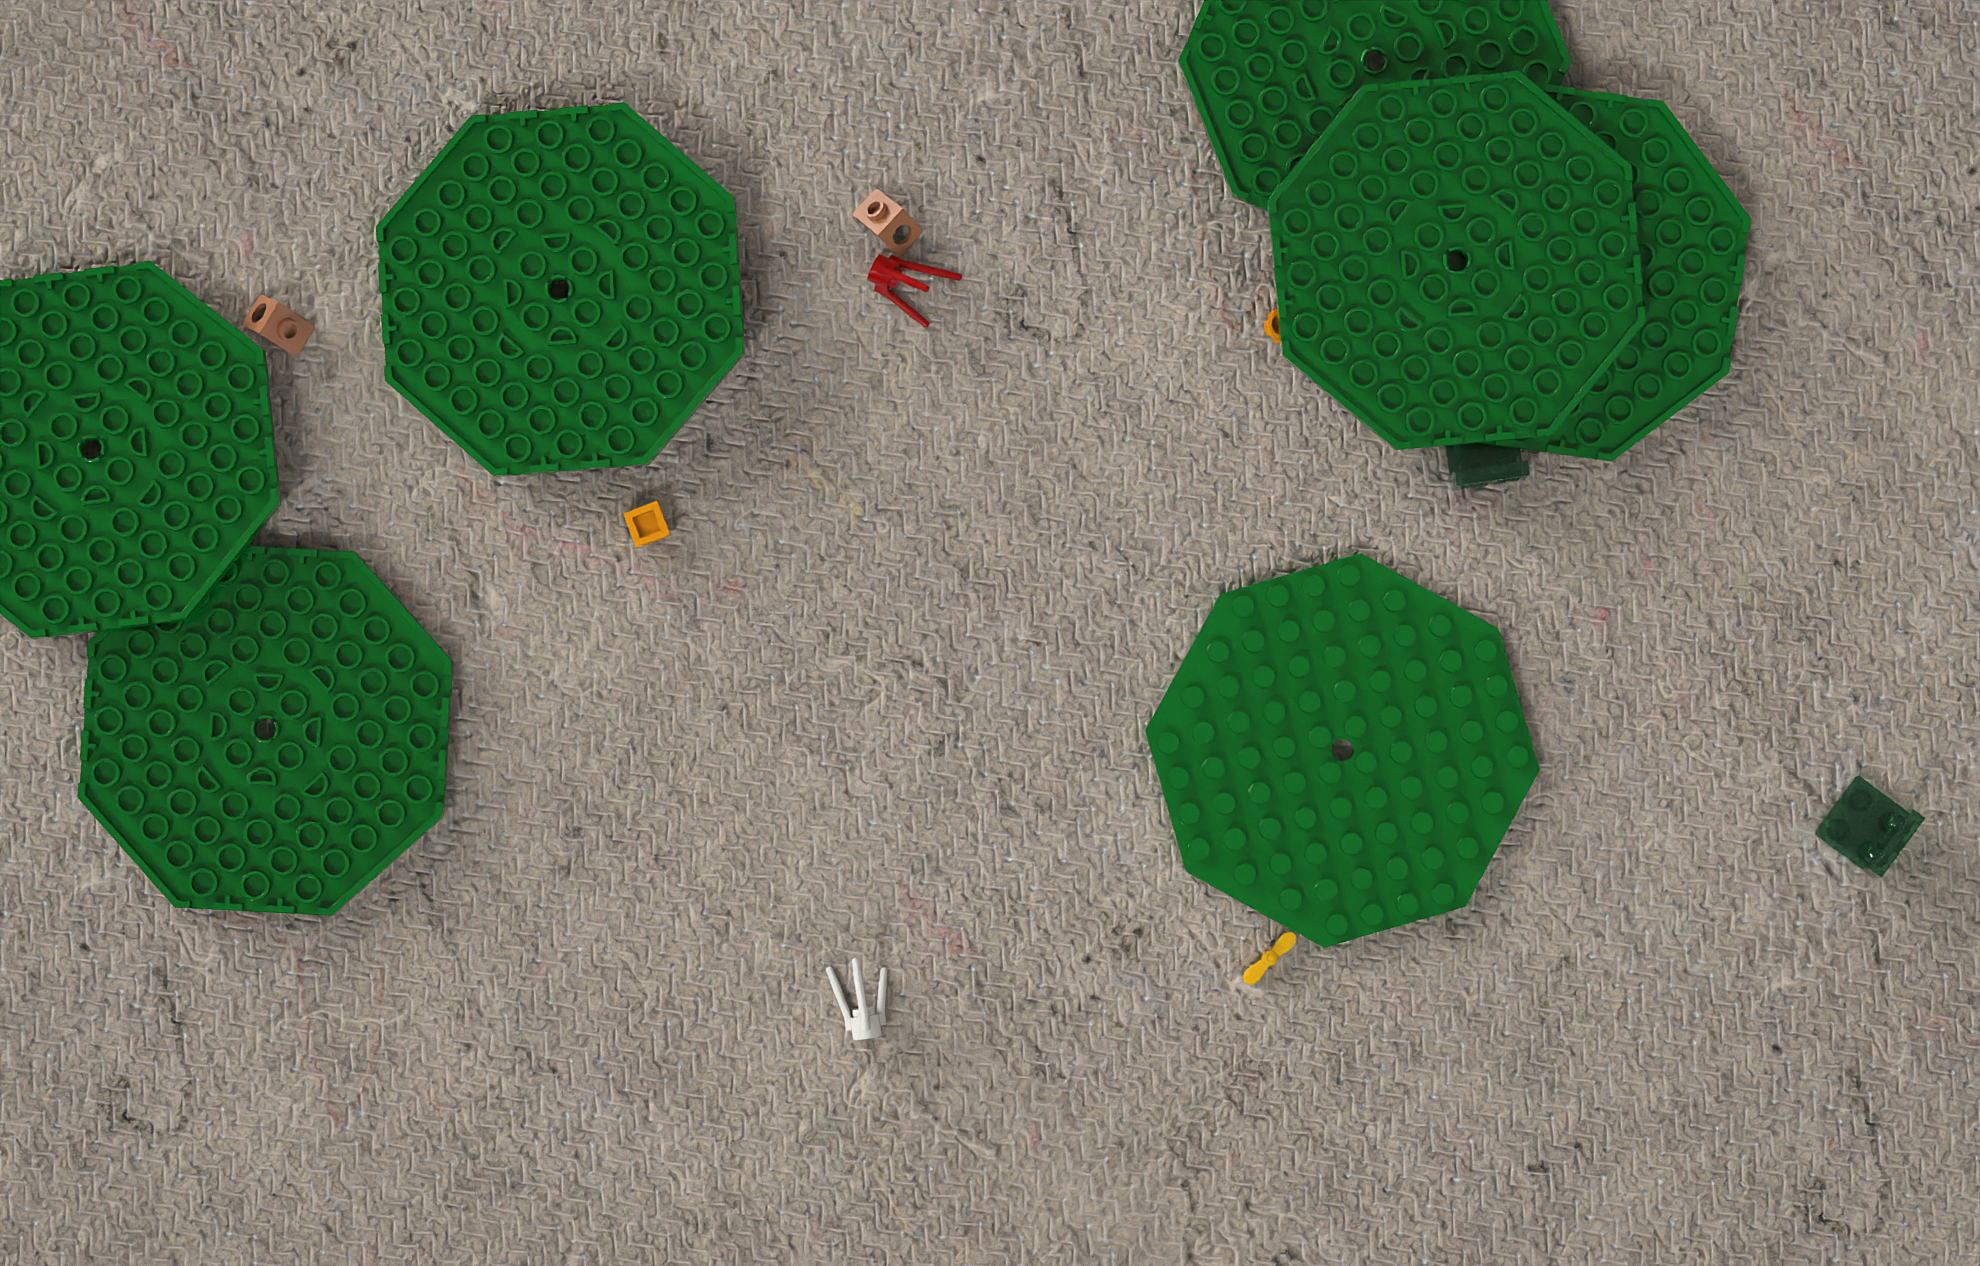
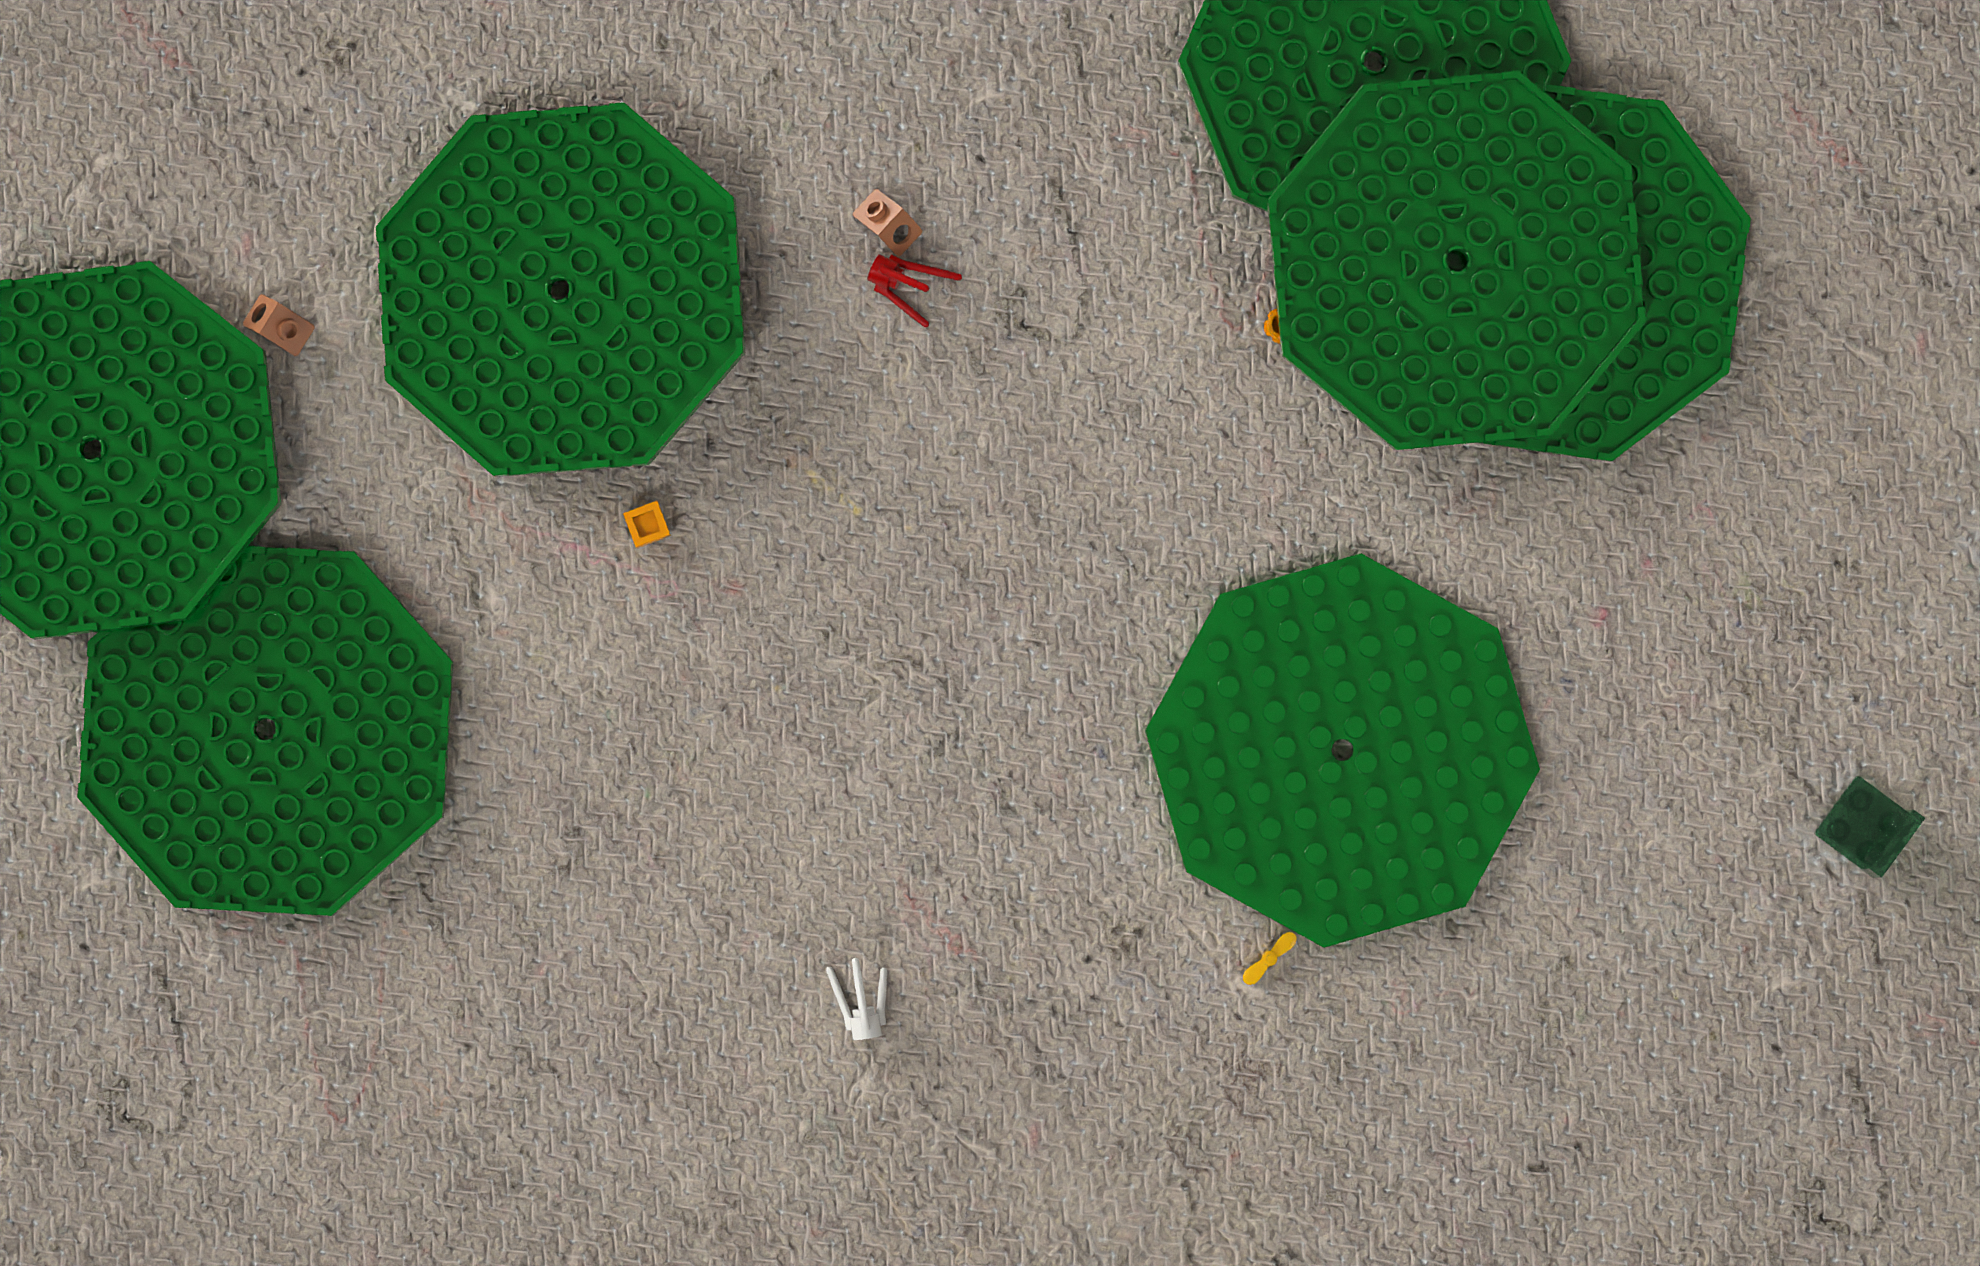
clear green bracket [1445,443,1530,491] -> none

